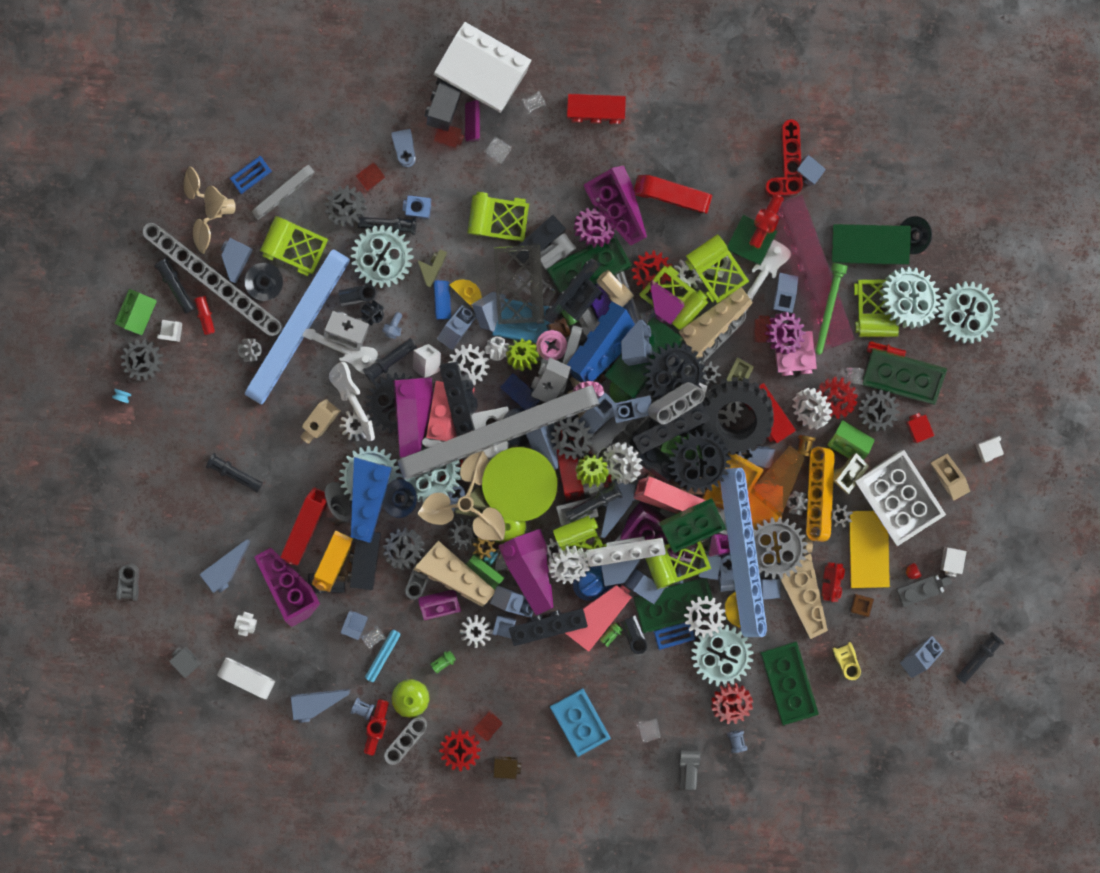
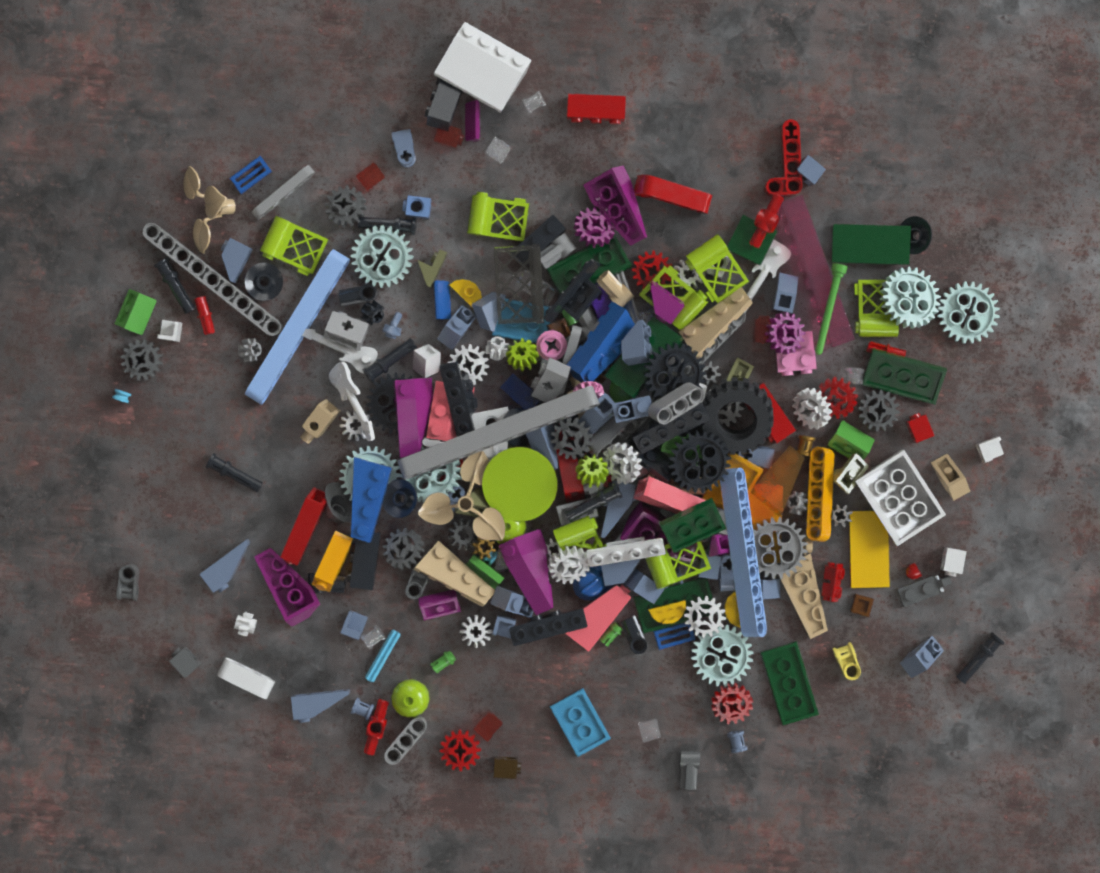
none -> yellow plate [648,600,686,624]

